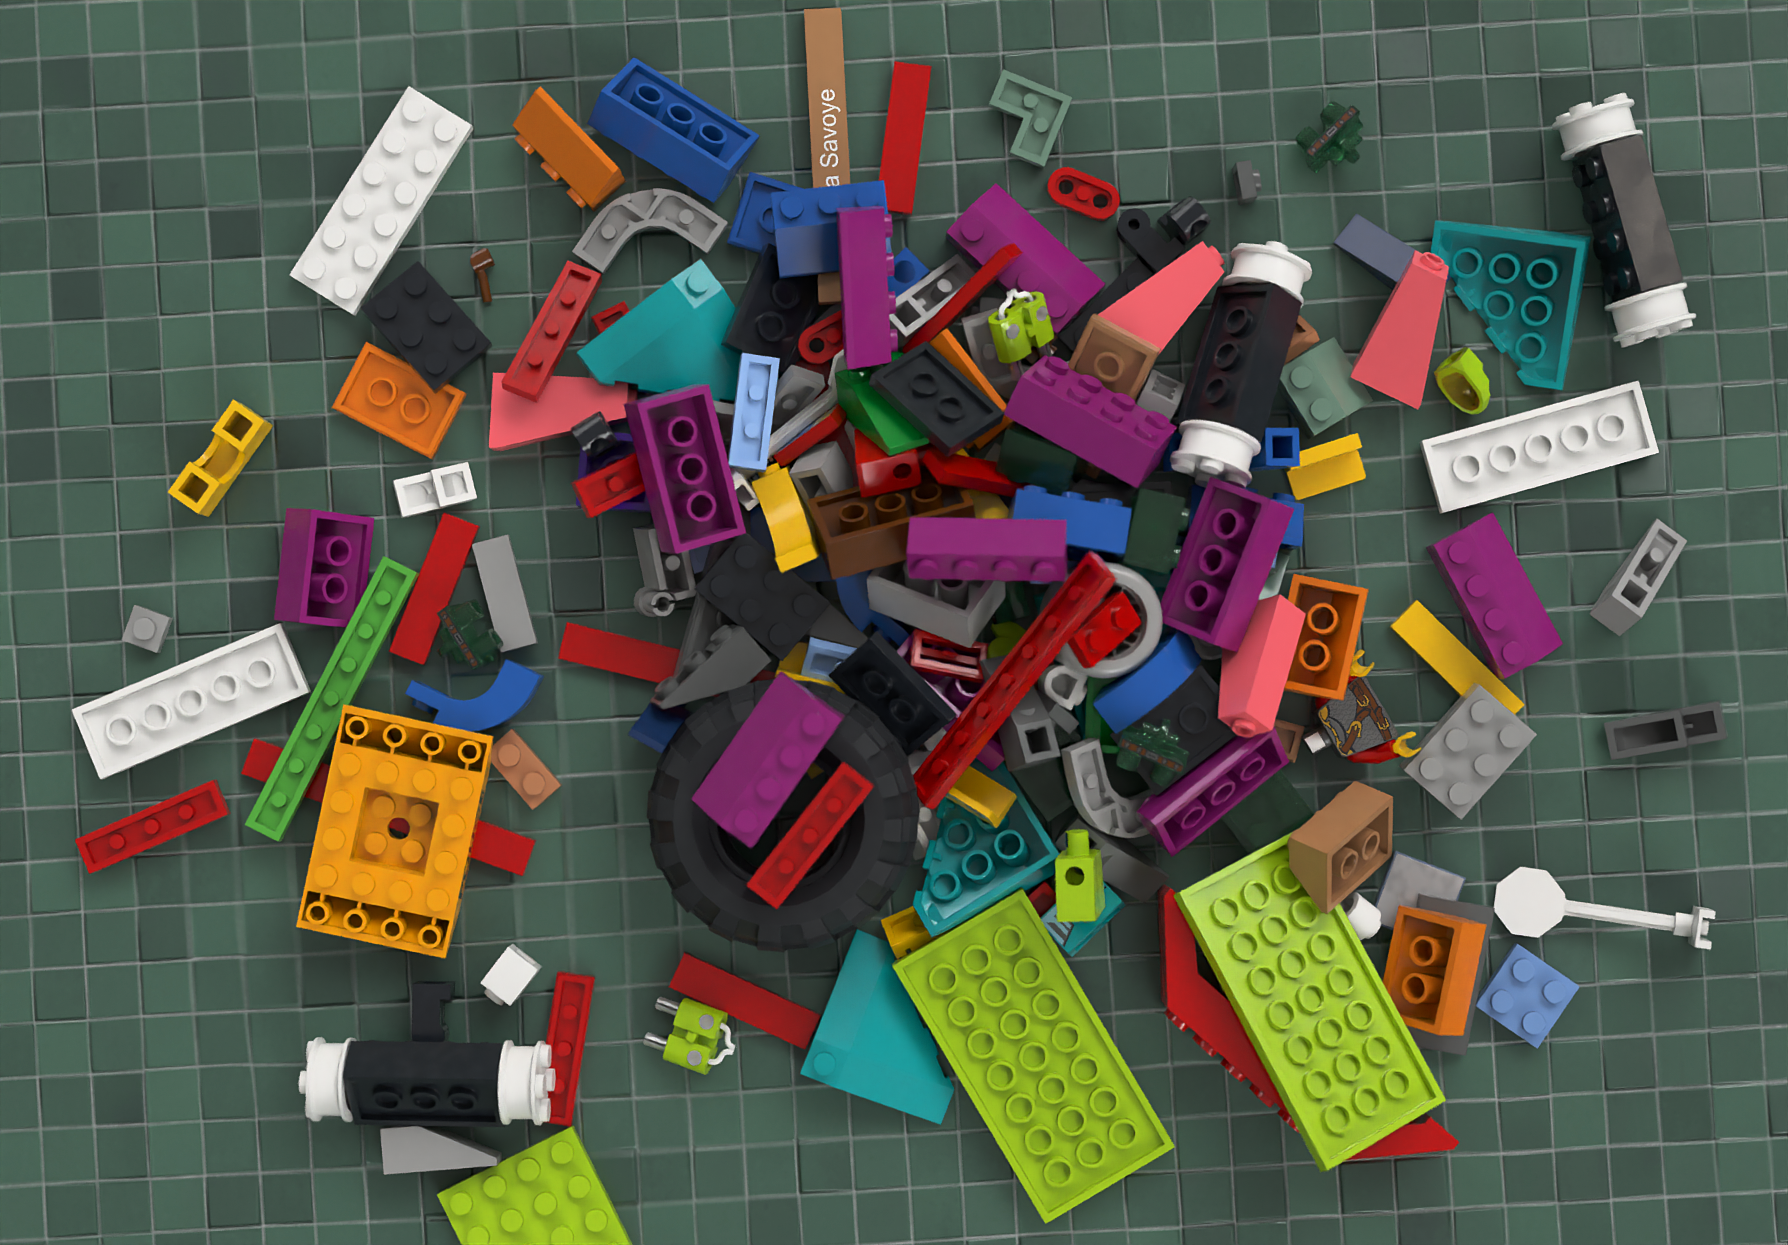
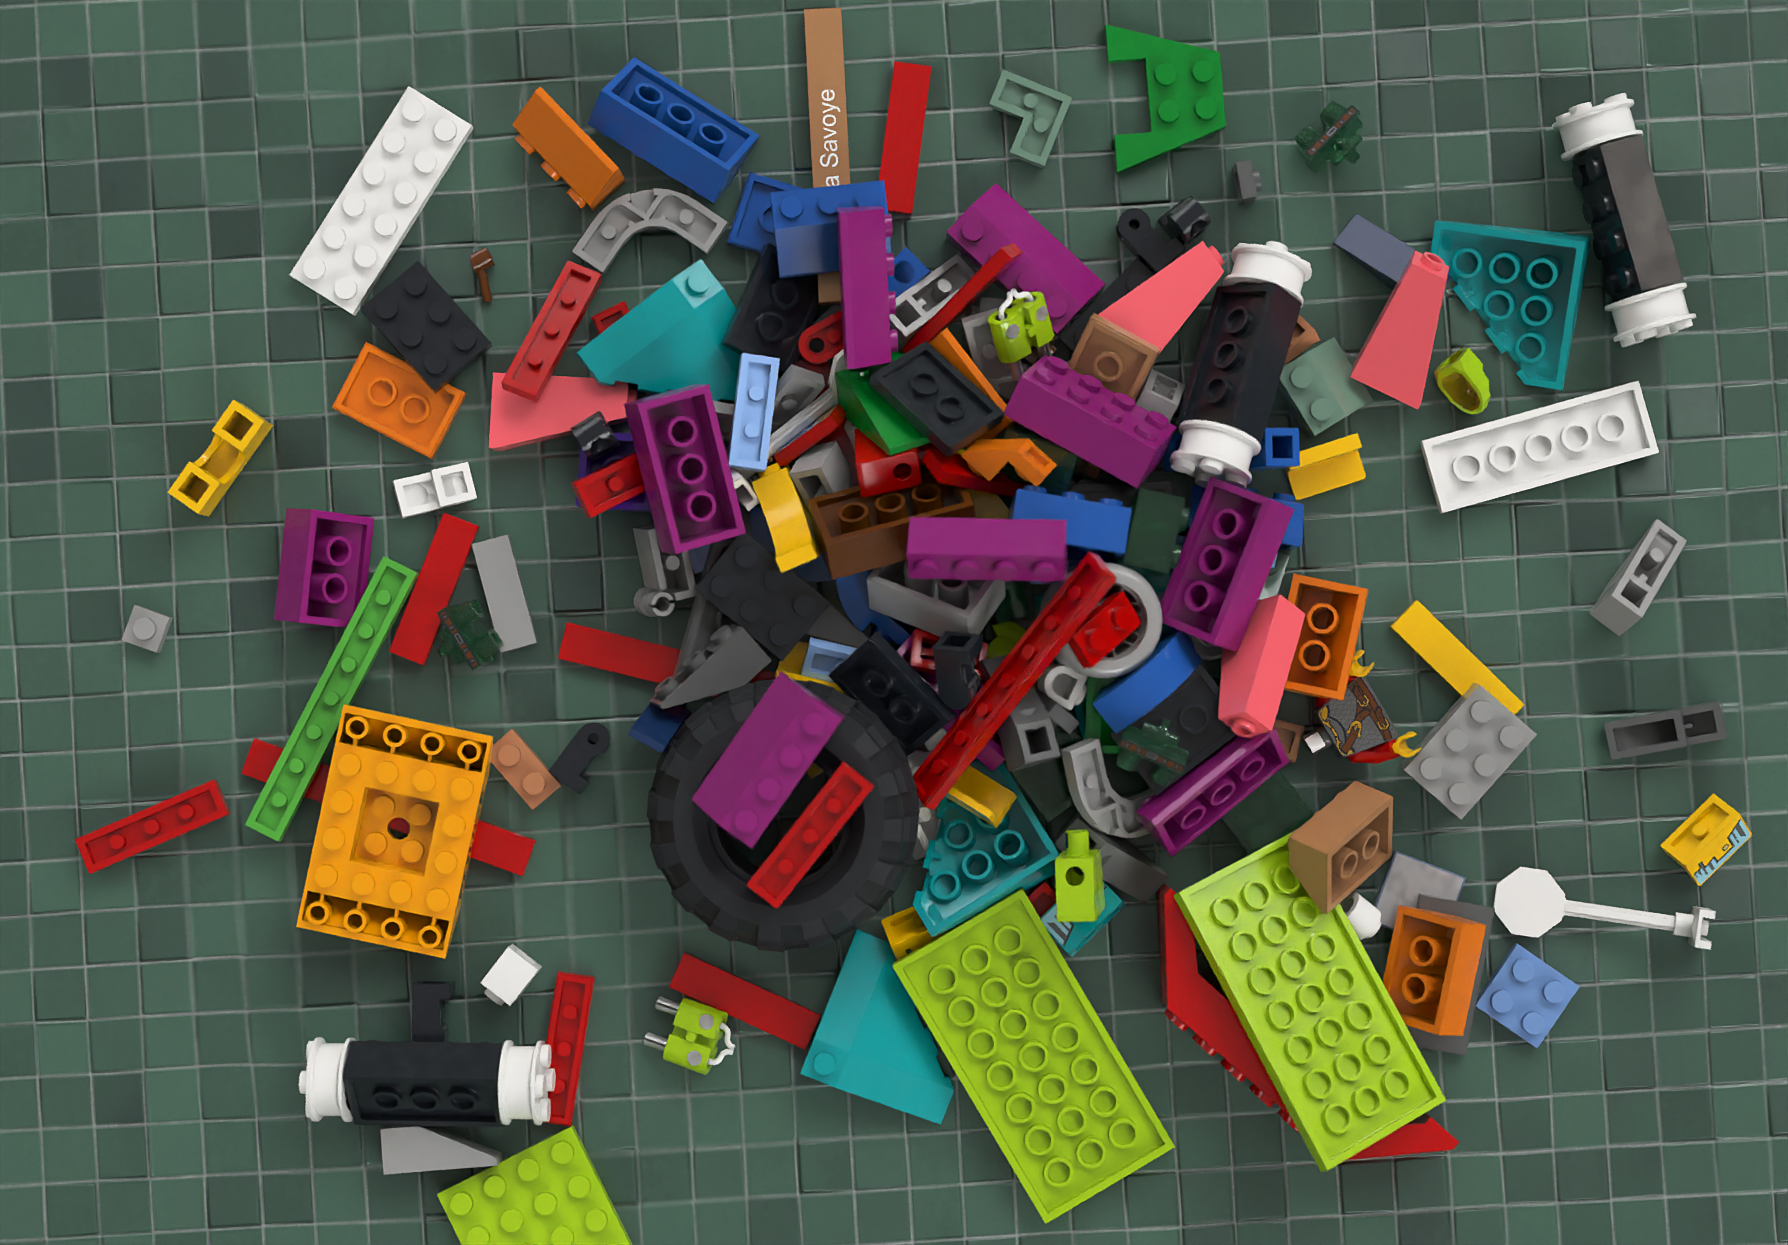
white plate [72,623,311,779] -> none
blue arch [405,659,544,731] -> none
red plate [1047,167,1120,221] -> none
magenta slope [1426,512,1563,679] -> none
none -> black leg [548,723,612,794]
none -> black leg [932,631,983,710]
none -> orange slope [961,439,1057,487]
none -> green wing [1104,24,1226,175]
none -> yellow panel [1660,793,1752,886]

